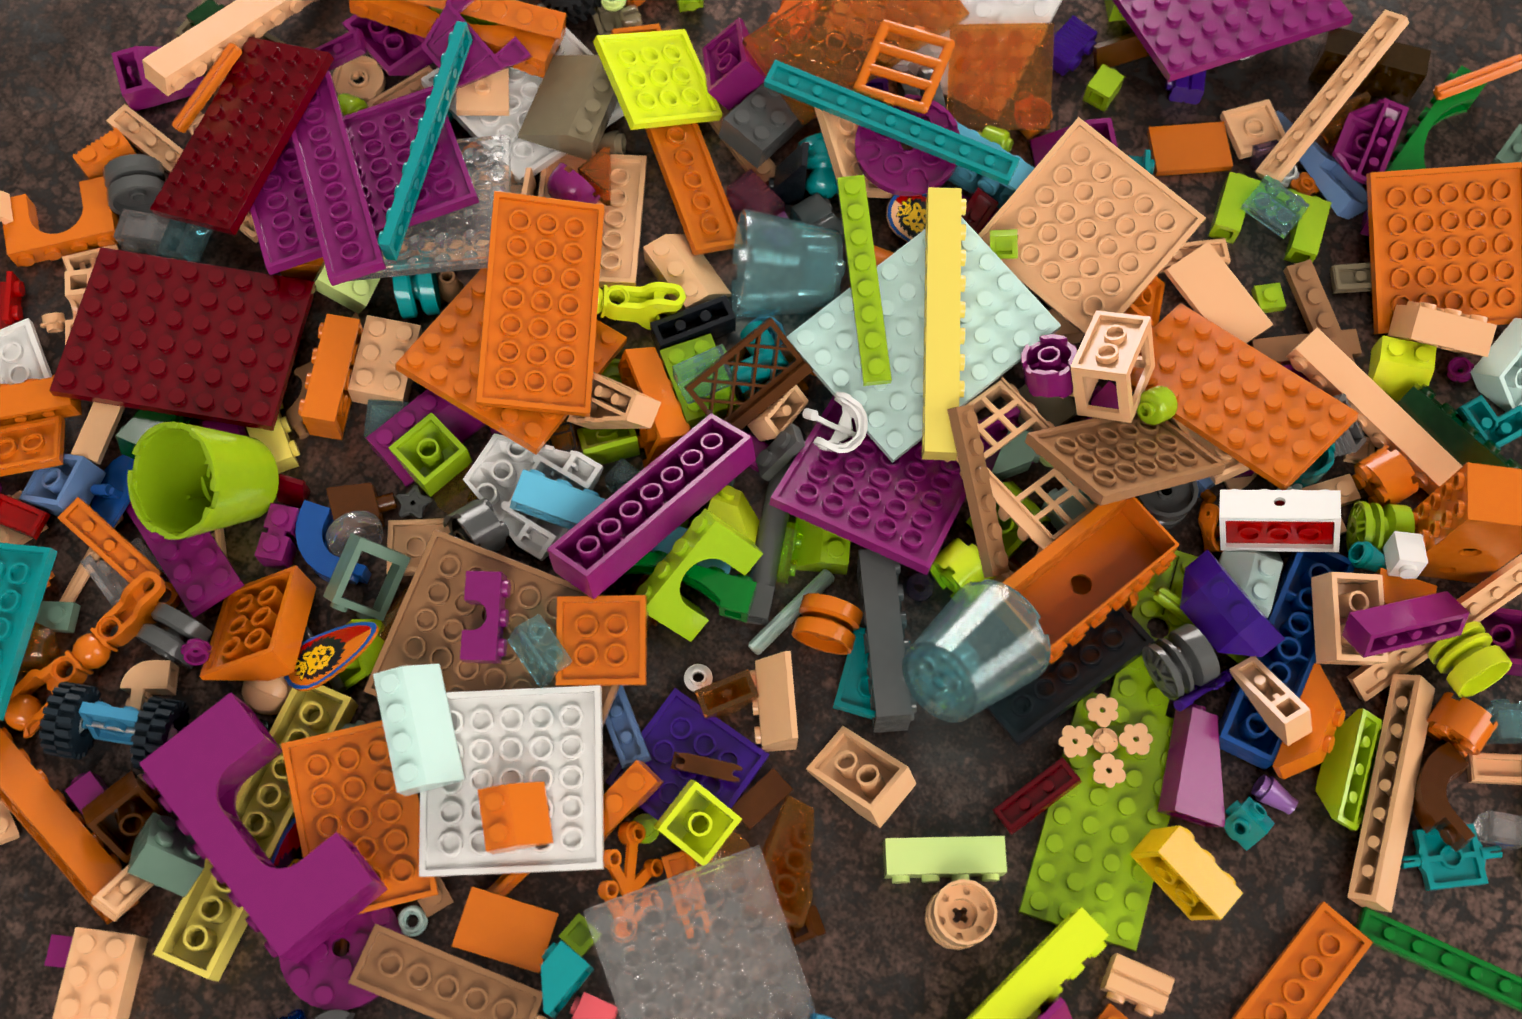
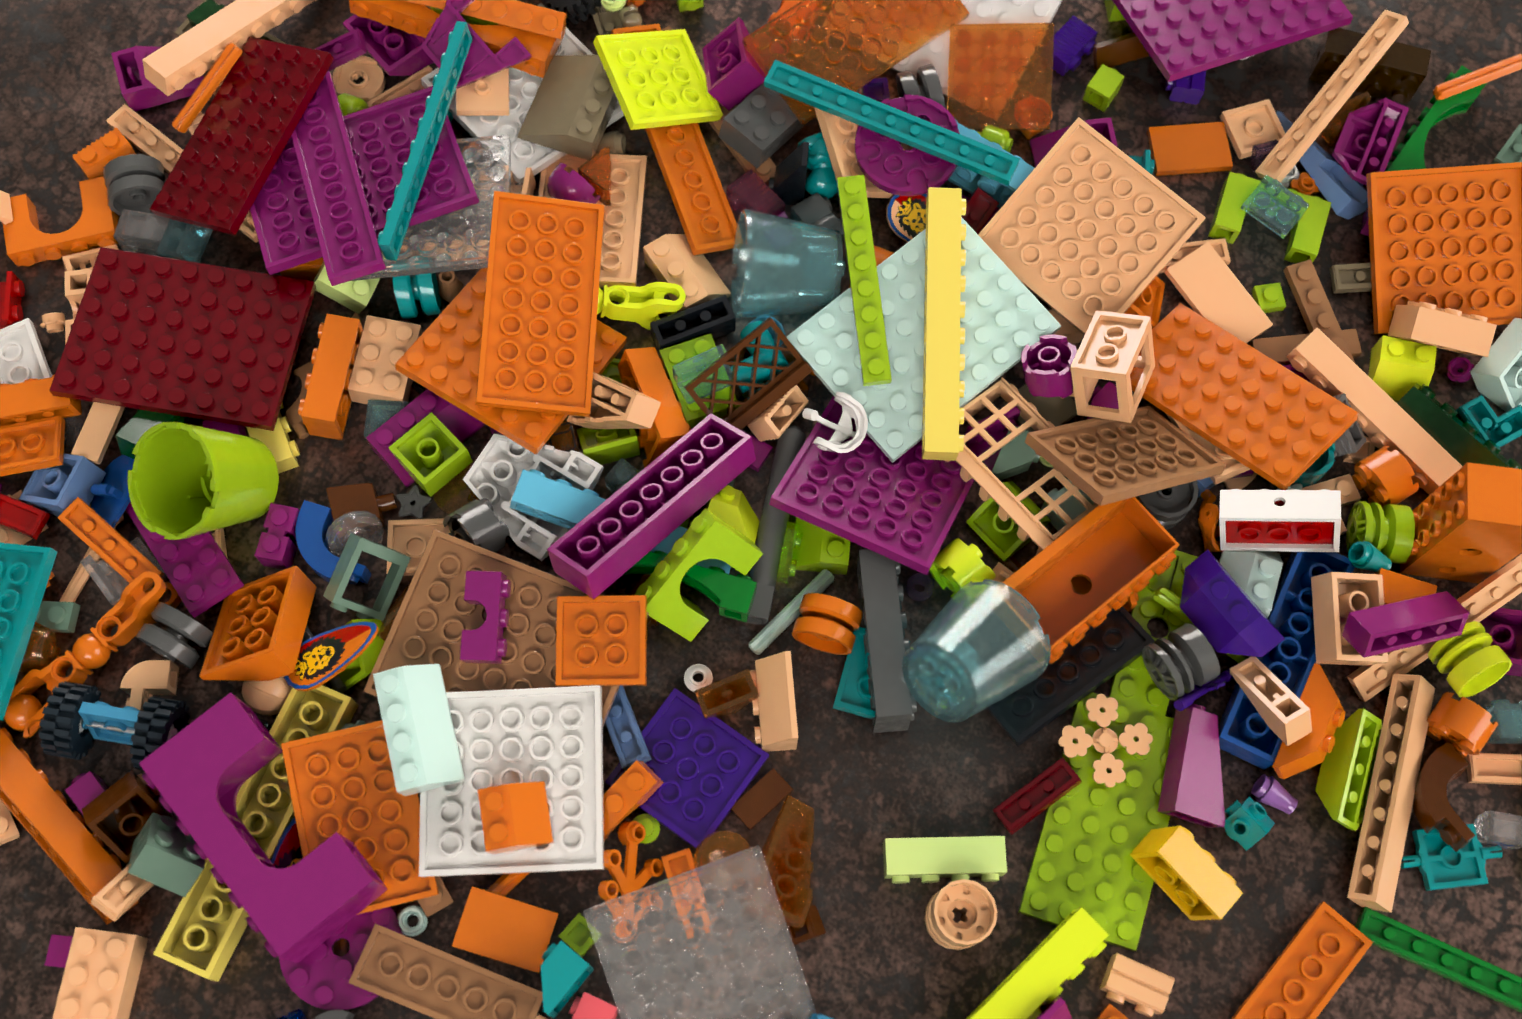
magenta plate [181,638,211,665] -> none
dark red slope [277,474,311,509] -> none
clear light blue bracket [508,614,572,688] -> none
neon yellow slope [653,779,742,867] -> none
reddish brown piece [670,751,743,782] -> none
dark grey plate [756,423,805,481] -> none
light nougat slope [806,726,916,828] -> none
orange bar [853,20,955,114] -> none
medium nougat plate [947,404,1010,578] -> none
lime plate [990,229,1018,259] -> none
lime head [1136,386,1178,425] -> none
white brick [1383,531,1428,579] -> none

